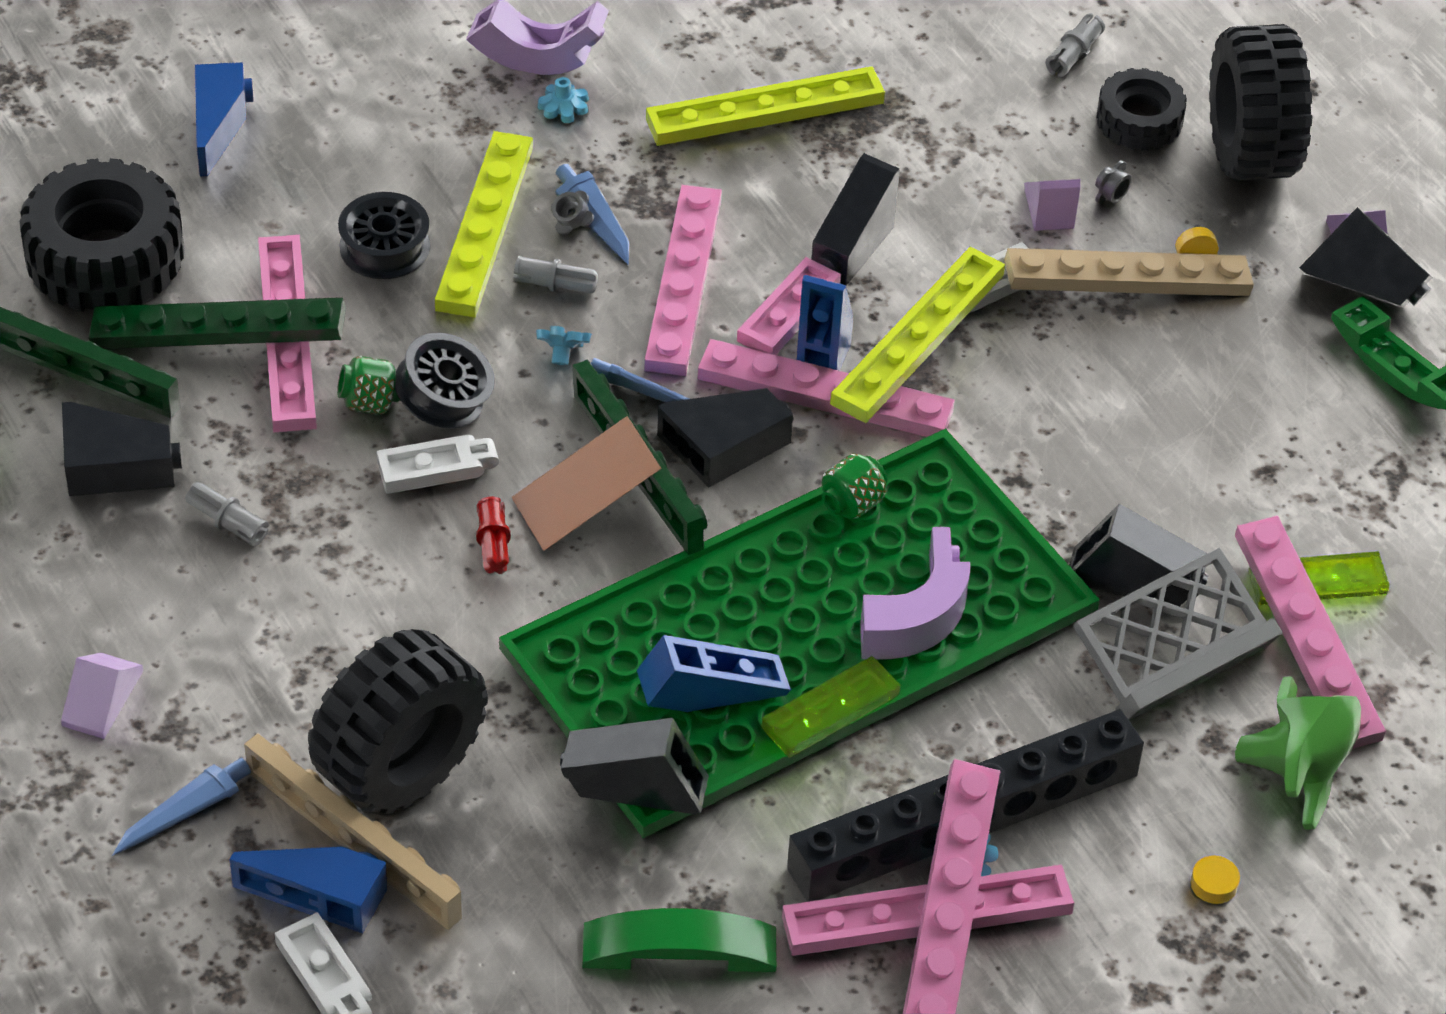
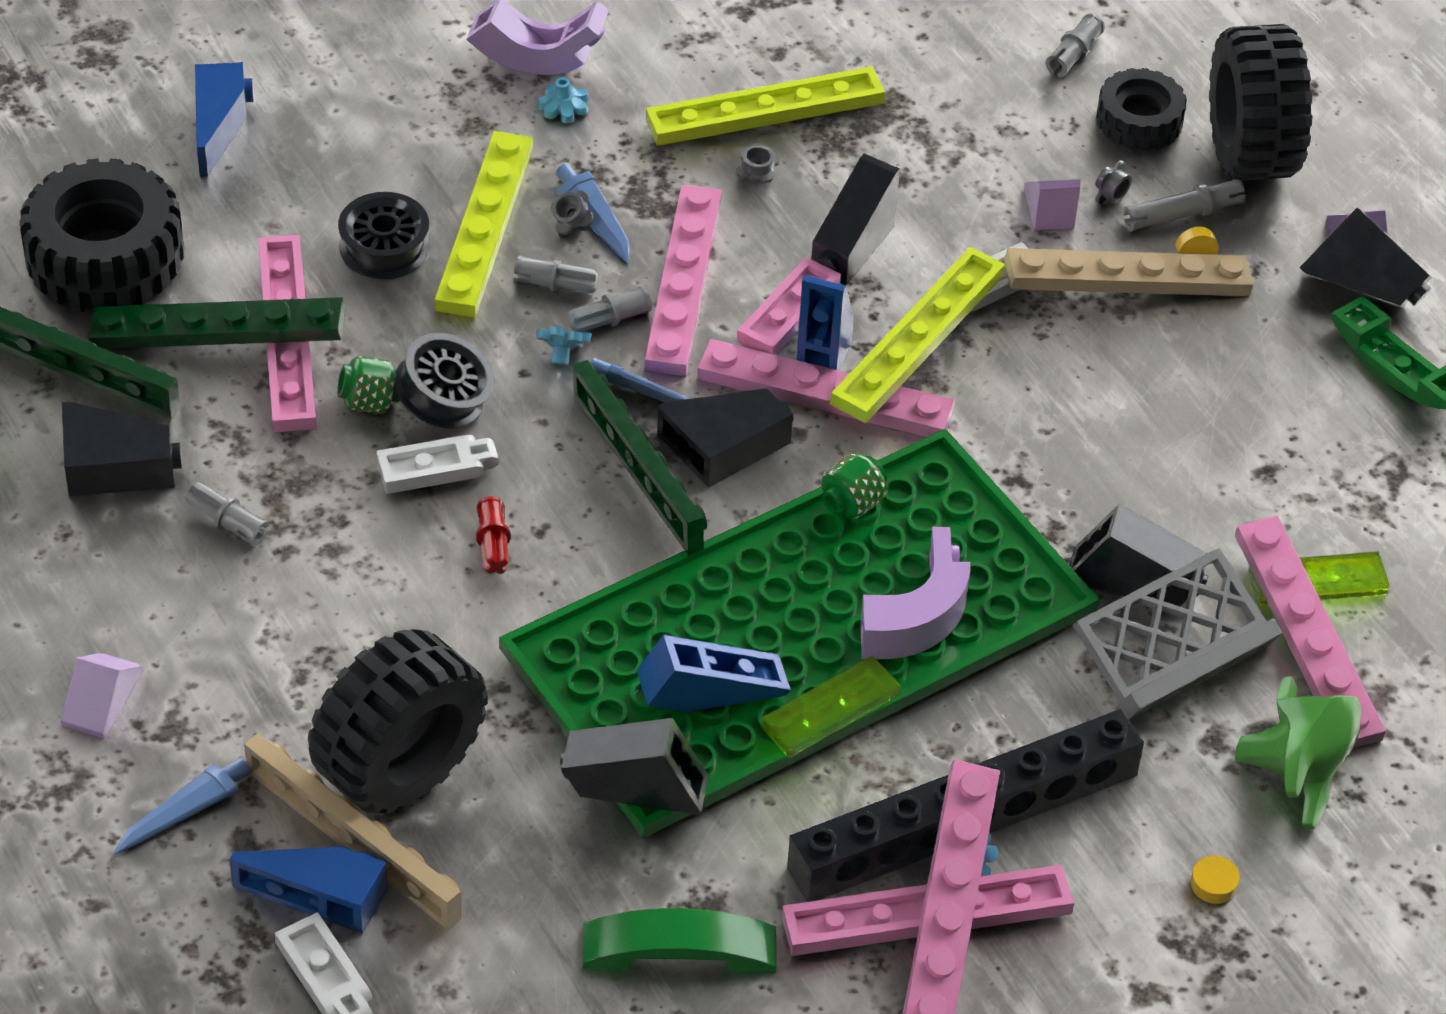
nougat sticker [511,416,661,551] -> none
none -> light grey axle [568,286,652,332]
none -> flat silver plate [736,145,780,183]
none -> light grey pin [1123,179,1245,232]

